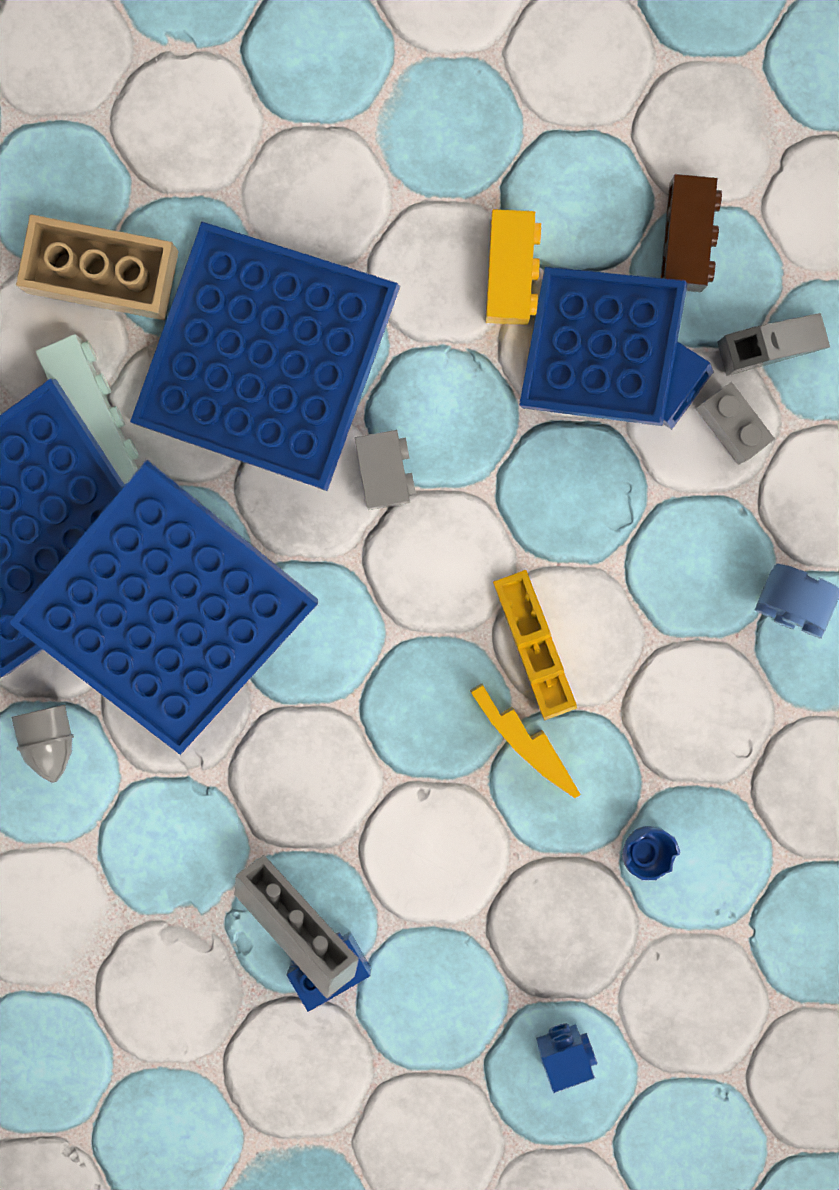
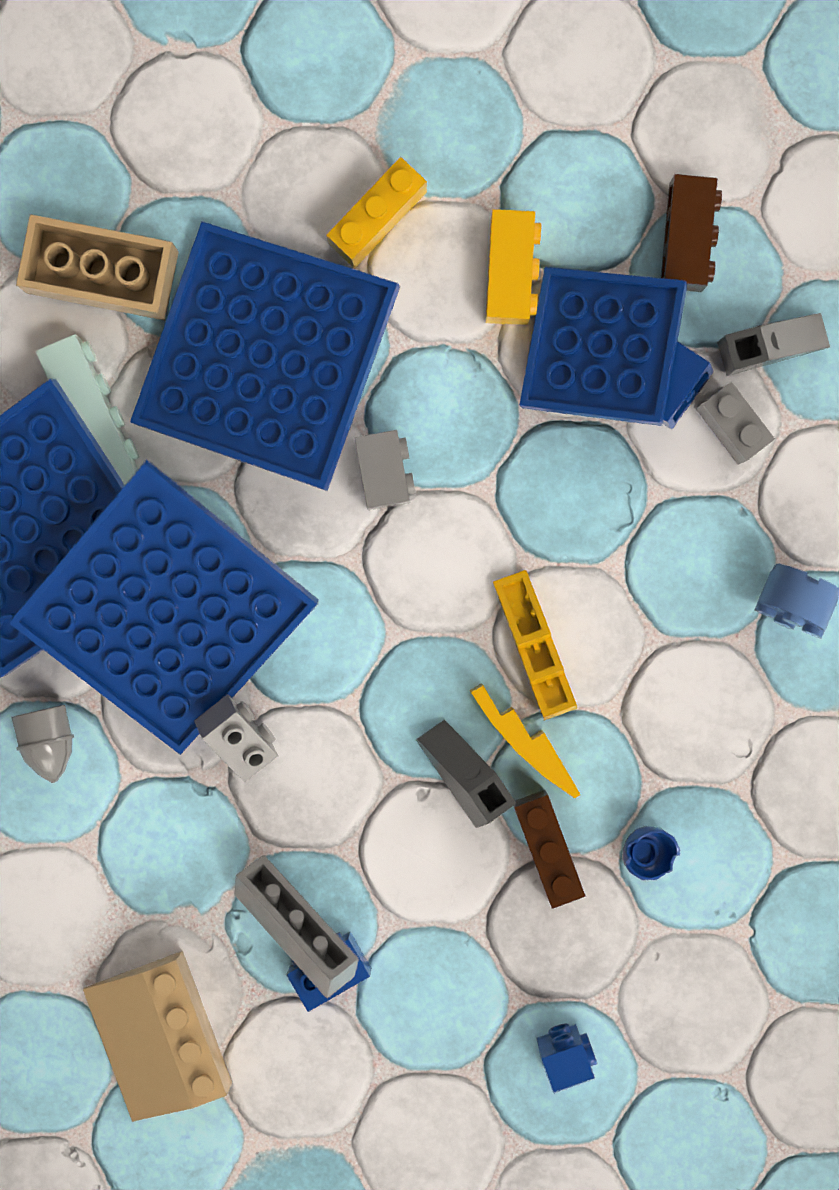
none -> tan slope [83,951,232,1122]
none -> light grey brick [194,694,278,782]
none -> yellow brick [326,157,427,269]
none -> dark grey slope [416,720,516,828]
none -> reddish brown brick [514,790,586,909]

